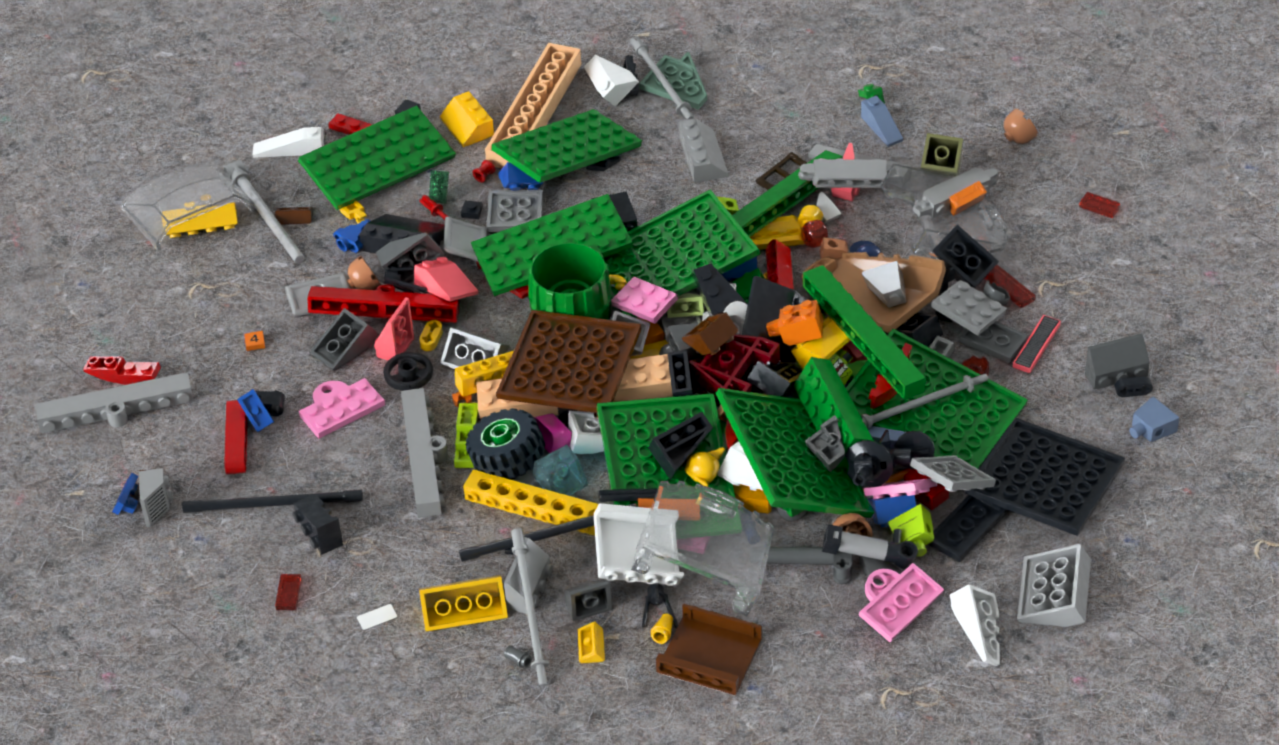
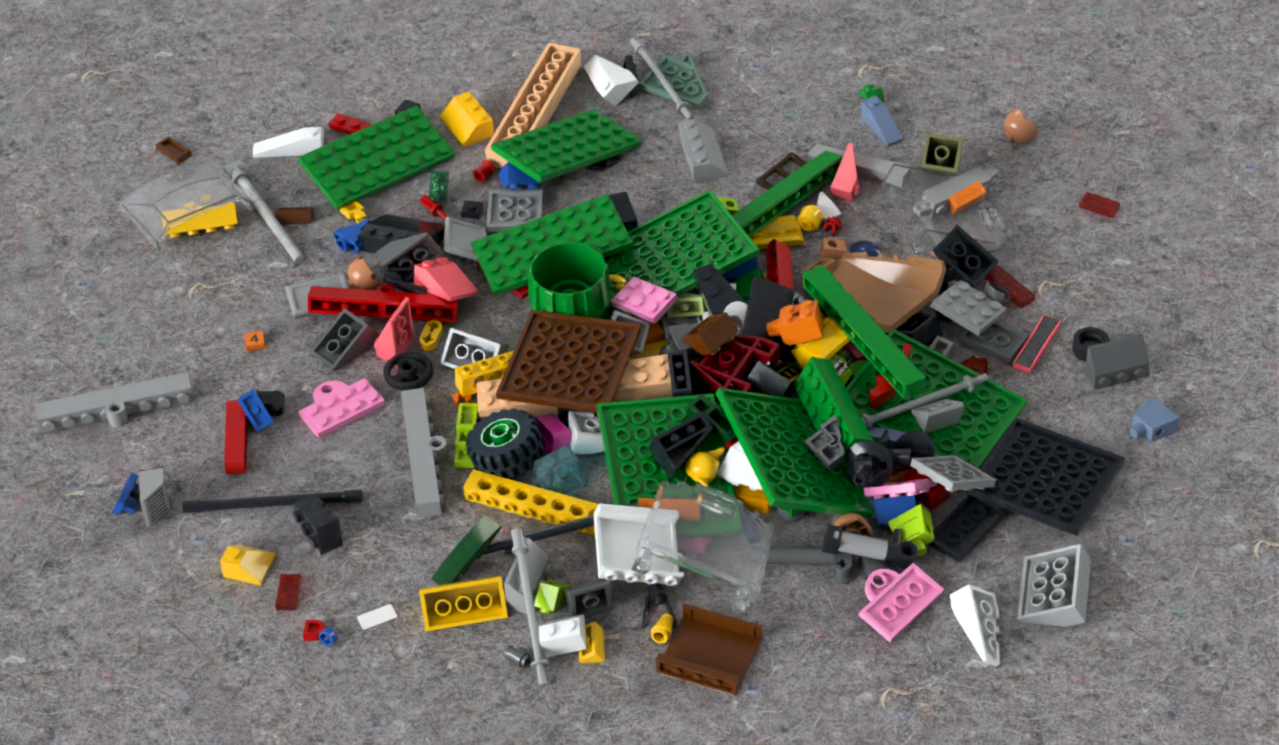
red slope [83,356,161,385] -> none
black axle [598,488,659,502] -> none
light grey hinge [798,158,900,188] -> none
clear red hair [800,220,828,248] -> none
slope [862,261,907,308] -> none
black beam [1114,376,1153,397] -> none
none -> reddish brown tile [155,136,192,164]
none -> yellow slope [220,545,277,585]
none -> red tile [303,620,325,641]
none -> blue hinge [319,628,337,646]
none -> dark green slope [431,515,502,585]
none -> lime slope [534,580,572,614]
none -> white slope [539,614,587,658]
none -> dark green slope [687,394,737,442]
none -> red plate [823,216,843,237]
none -> light grey slope [911,399,964,433]
none -> black tyre [1072,327,1110,362]

